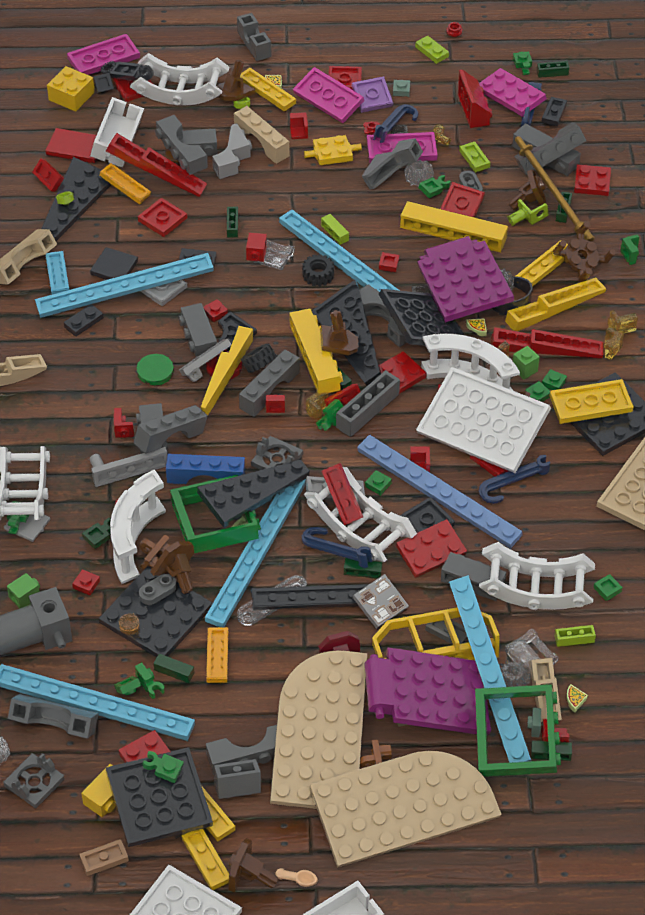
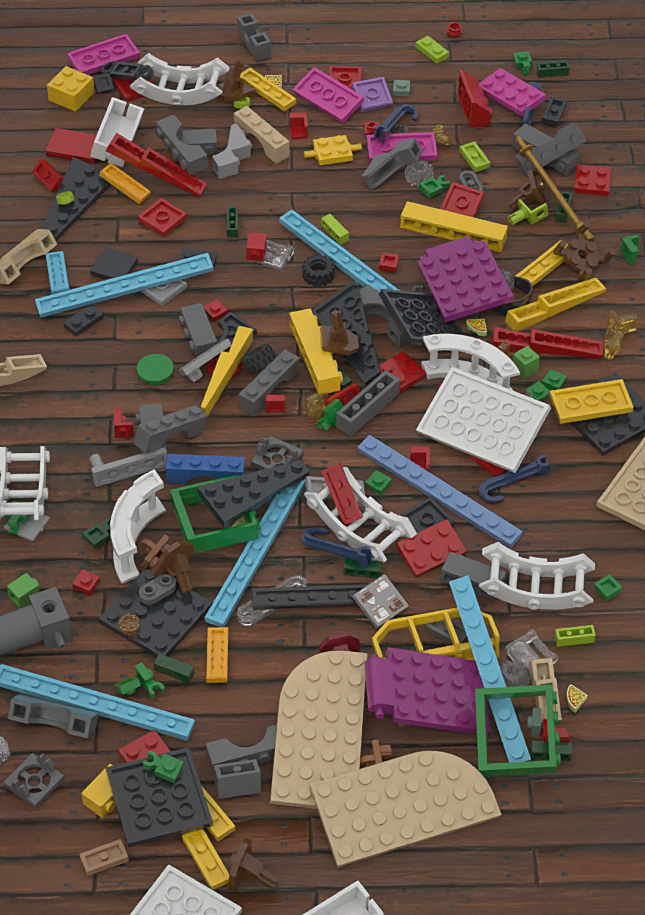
light nougat piece [275,868,318,887] -> none

